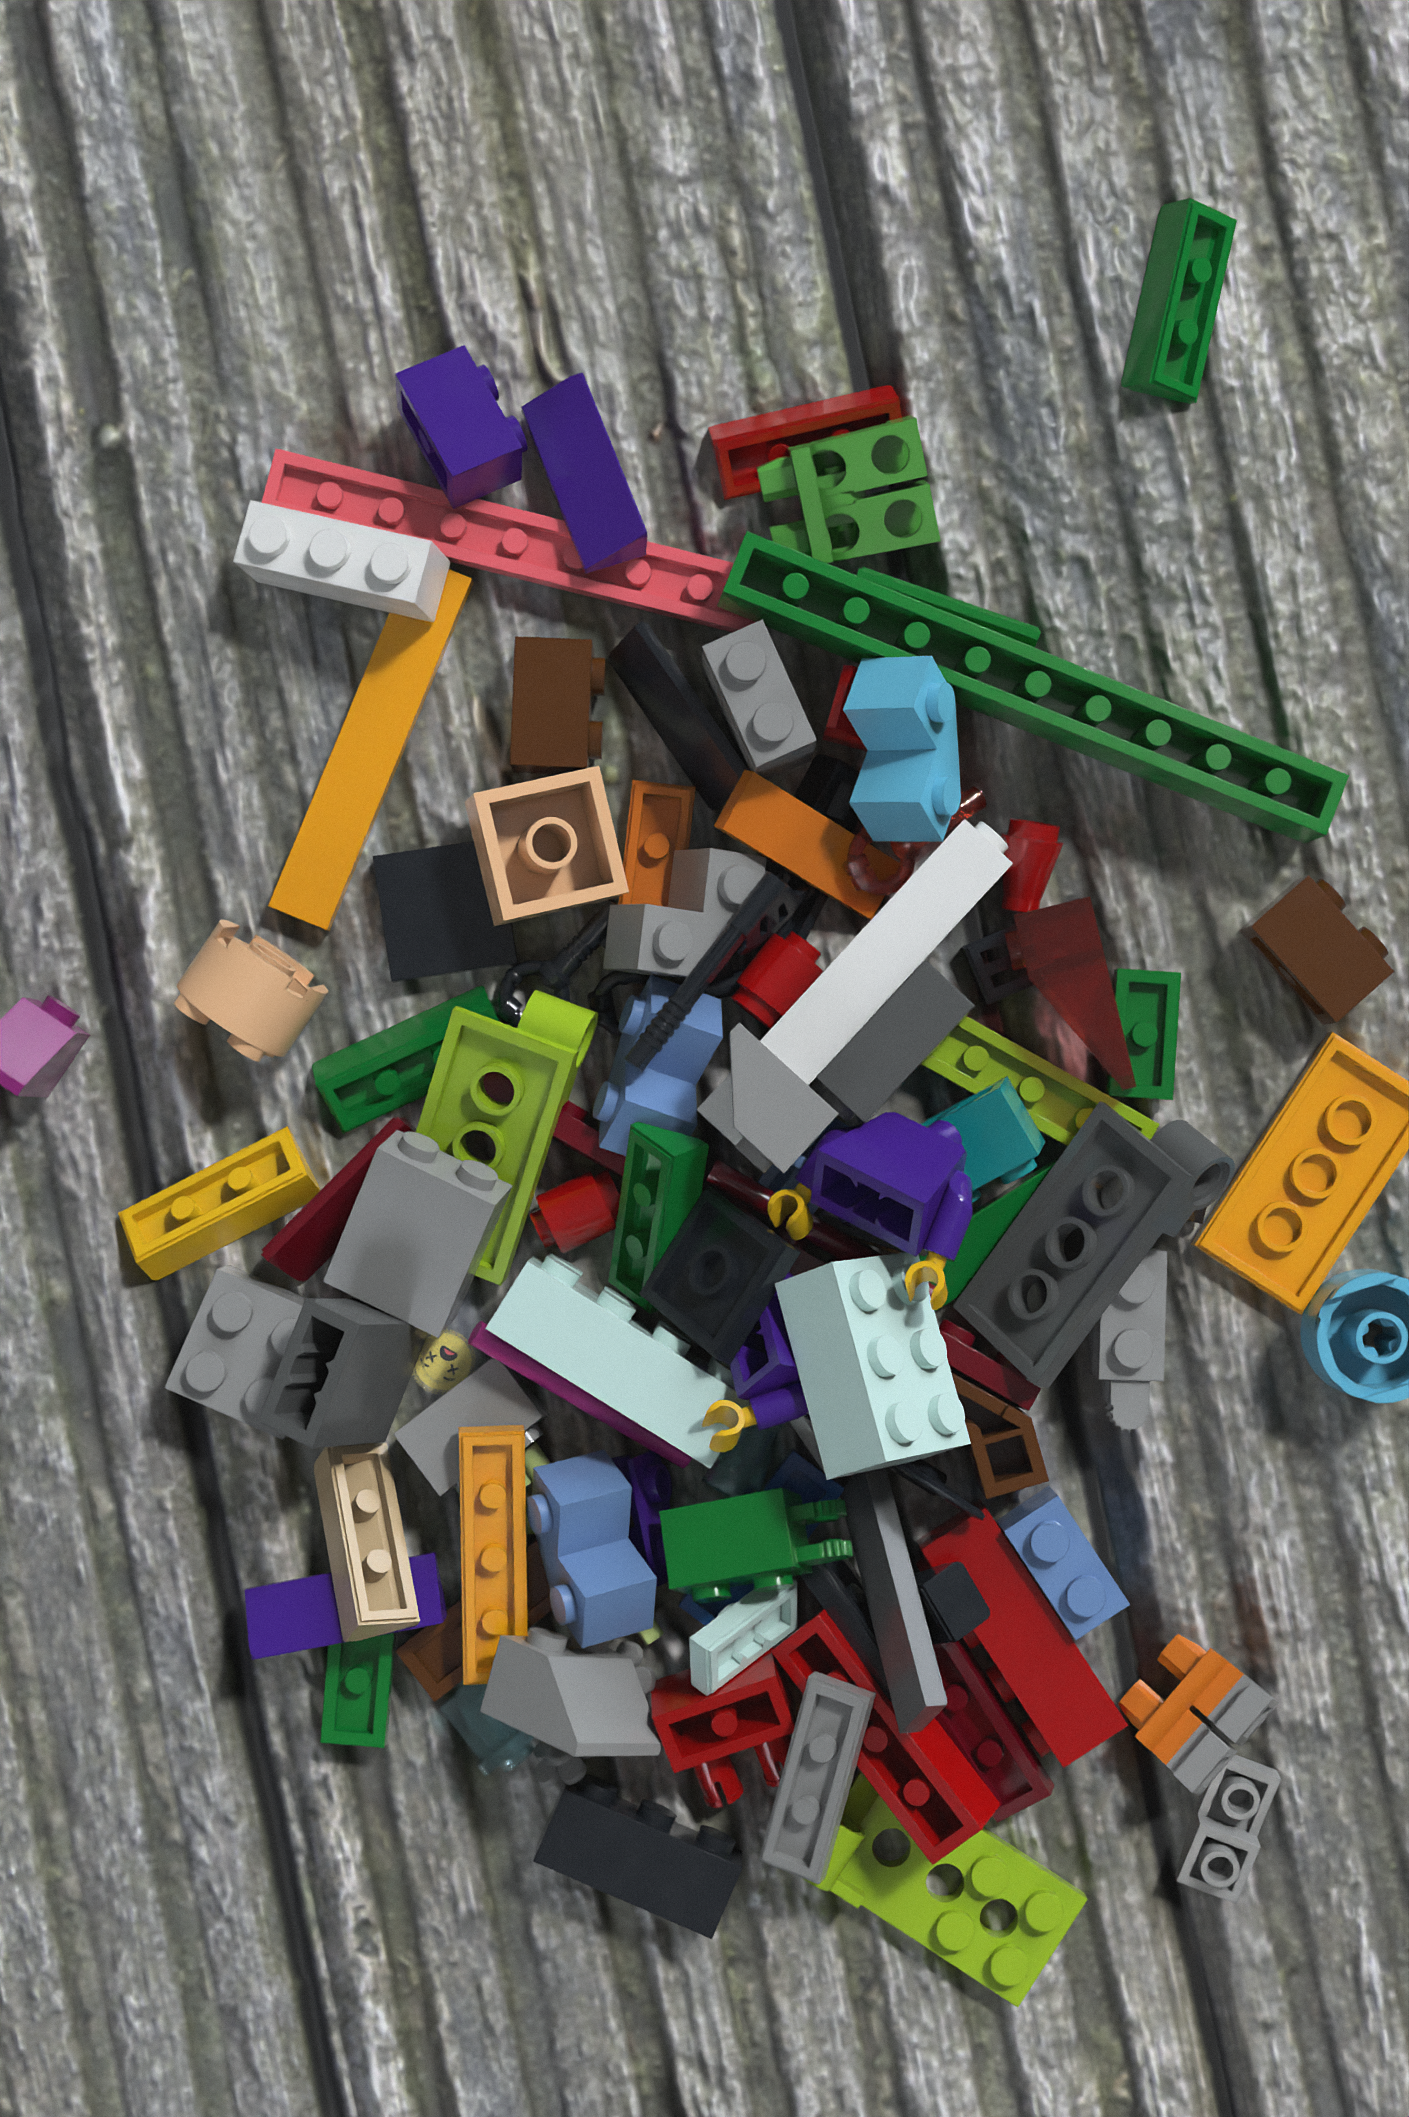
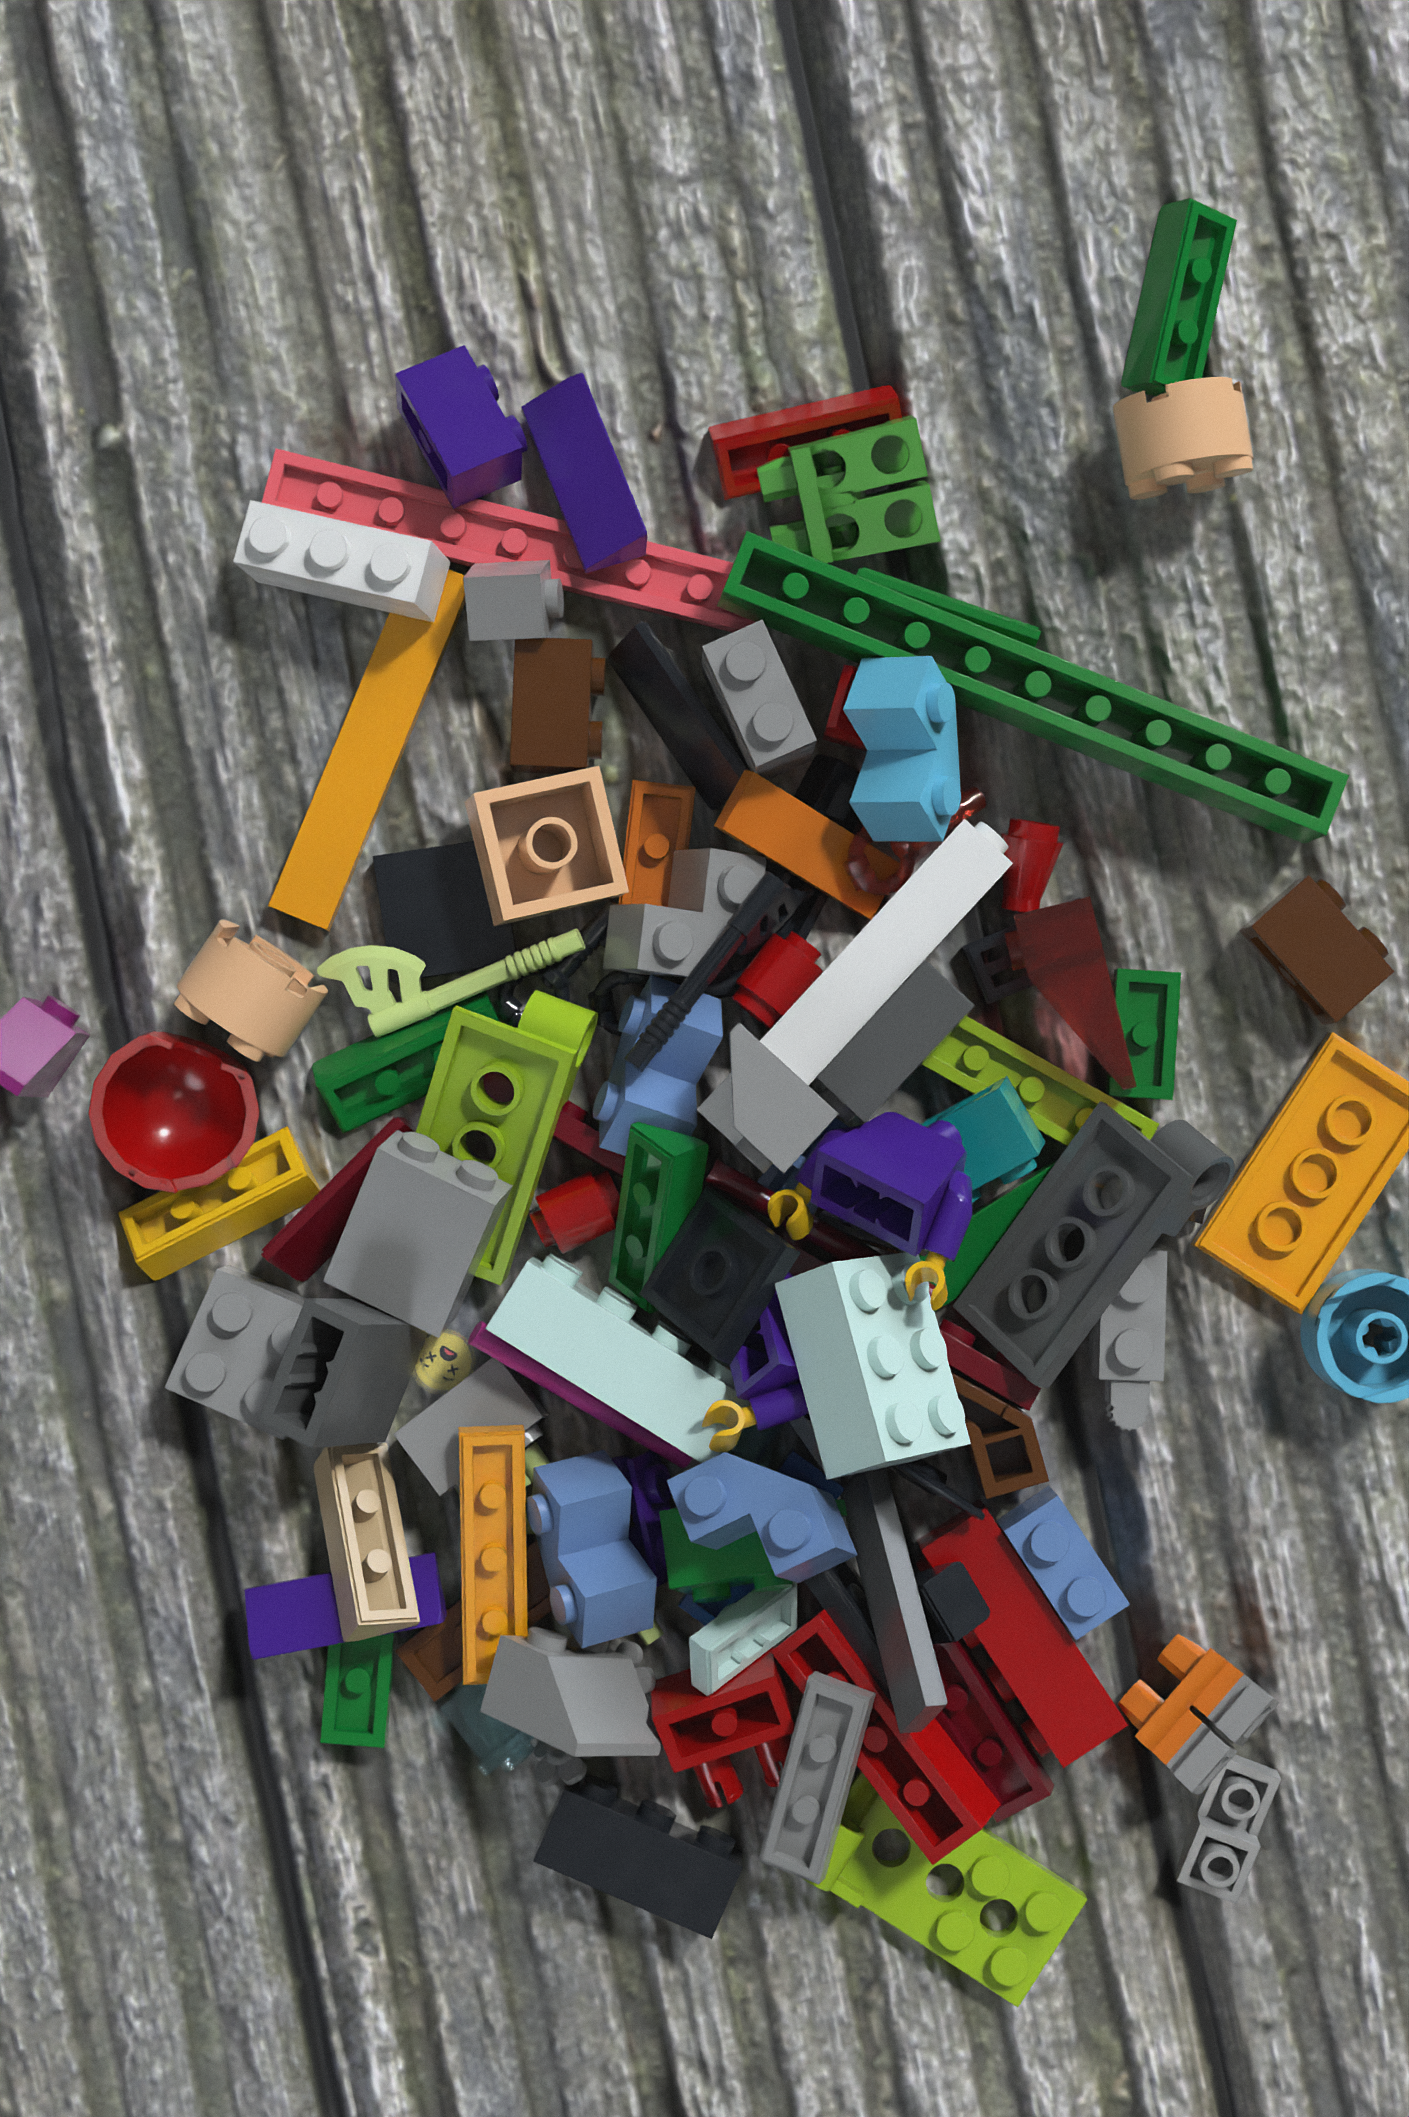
none -> red cylinder [88,1031,259,1193]
none -> yellowish green piece [317,928,585,1038]
none -> light grey brick [463,560,564,641]
none -> medium blue brick [666,1452,858,1583]
none -> light nougat brick [1113,377,1253,500]

